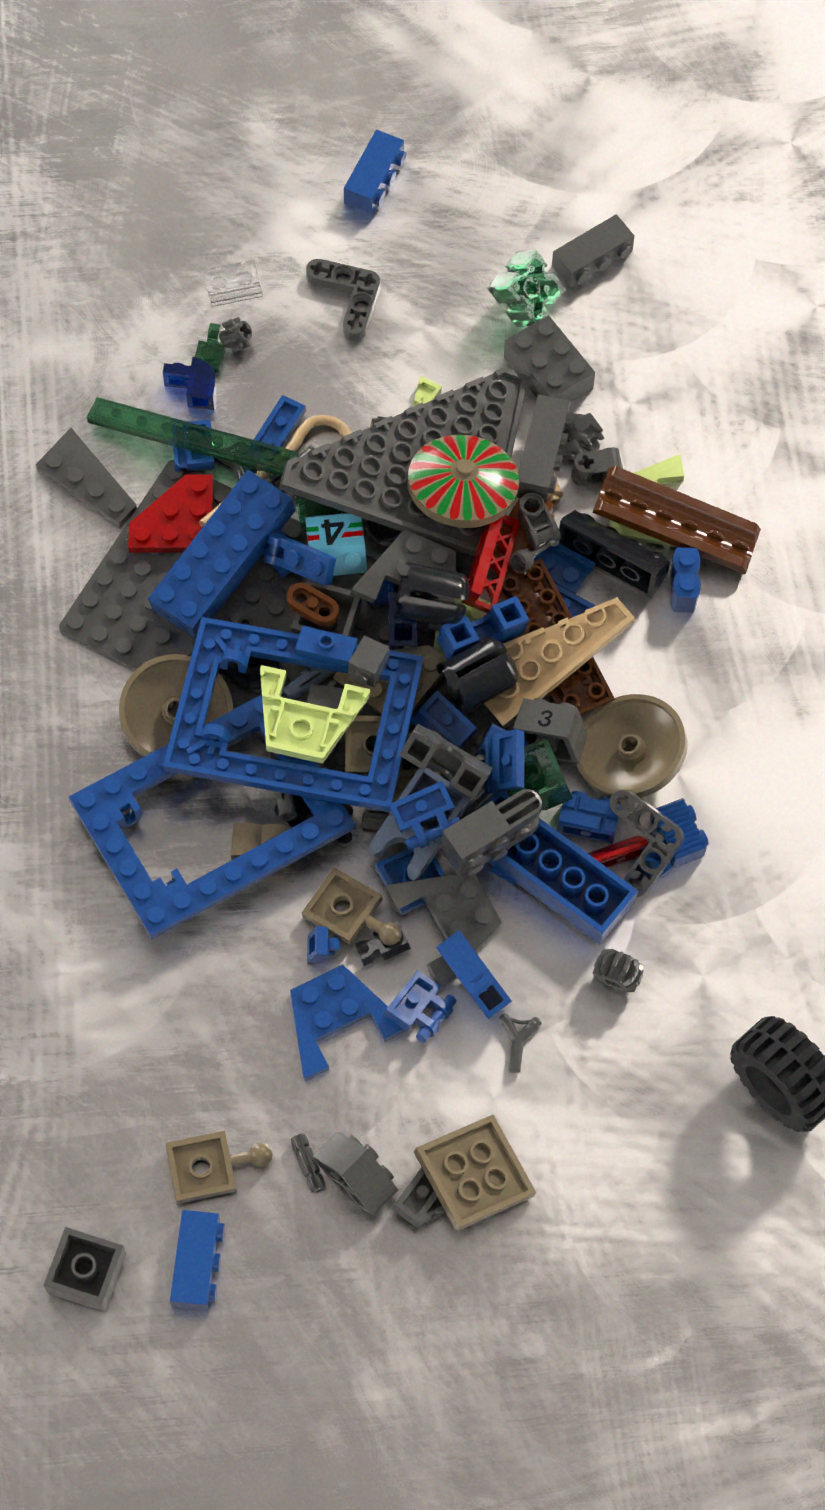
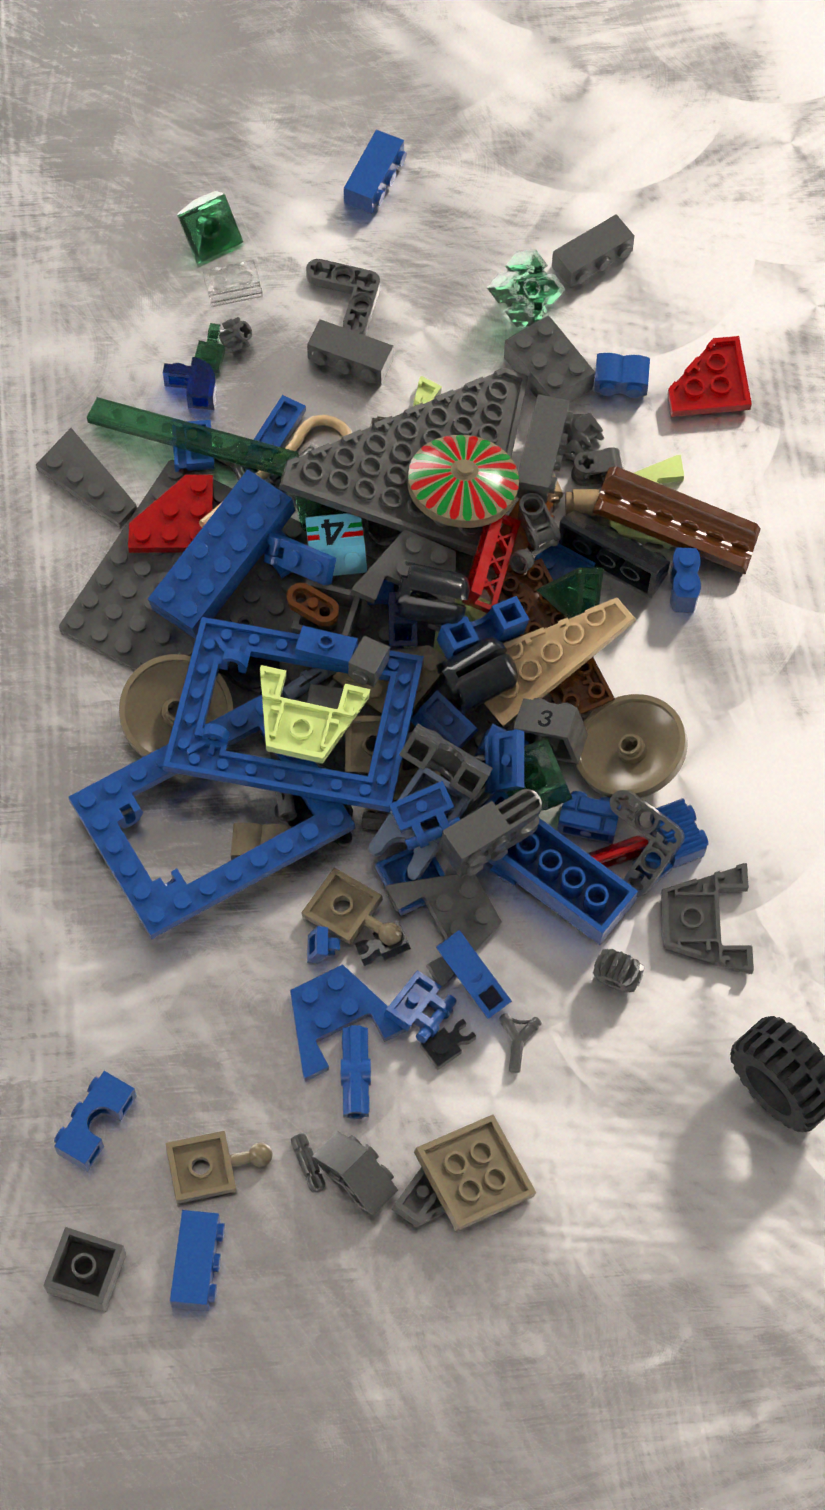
none -> blue arch [54,1071,137,1172]
none -> clear green slope [177,190,244,264]
none -> dark grey brick [307,319,394,385]
none -> blue piece [341,1025,371,1119]
none -> black plate [420,1019,476,1070]
none -> clear green slope [537,567,604,619]
none -> tan brick [565,489,599,516]
none -> blue brick [594,353,650,398]
none -> dark grey wing [661,863,754,974]
none -> red plate [667,336,752,417]

